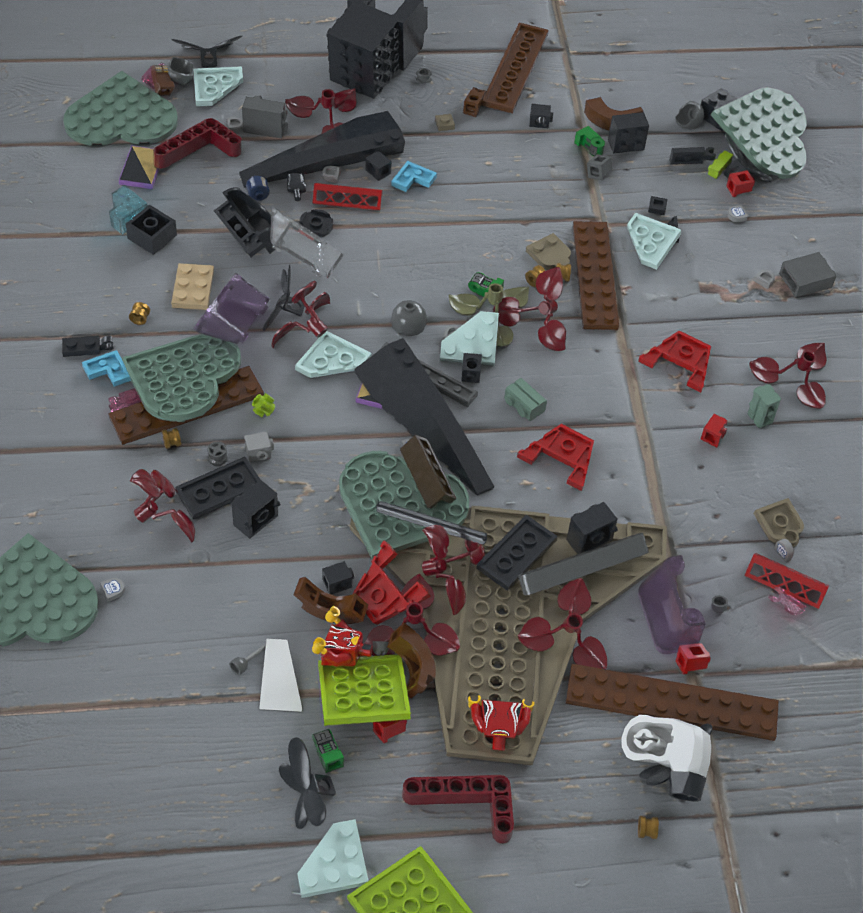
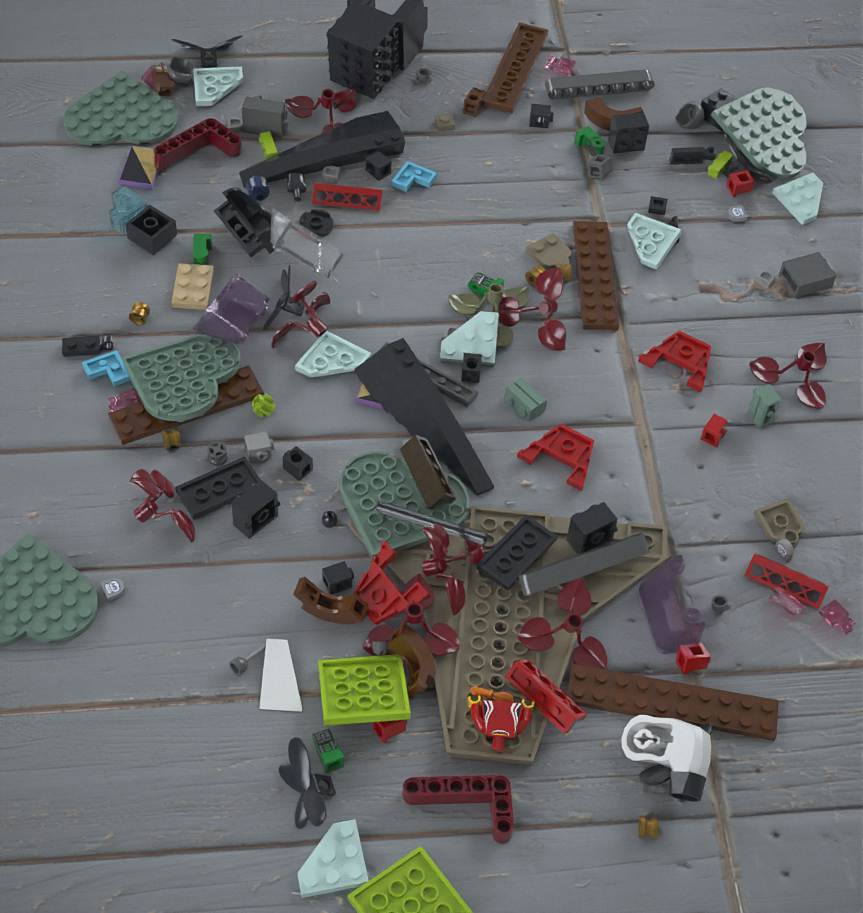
red torso [312,606,373,667] -> none
dark grey cylinder [391,300,427,336] -> none
none -> green leg [193,234,212,265]
none -> lime piece [258,131,278,159]
none -> black brick [283,446,313,481]
none -> black hinge [322,510,337,528]
none -> orange piece [470,686,514,702]
none -> red fence [505,659,587,734]
none -> dark grey beam [545,70,655,99]
none -> clear pink plate [546,55,576,76]
none -> light aqua plate [772,173,823,225]
none -> clear pink plate [819,600,855,634]

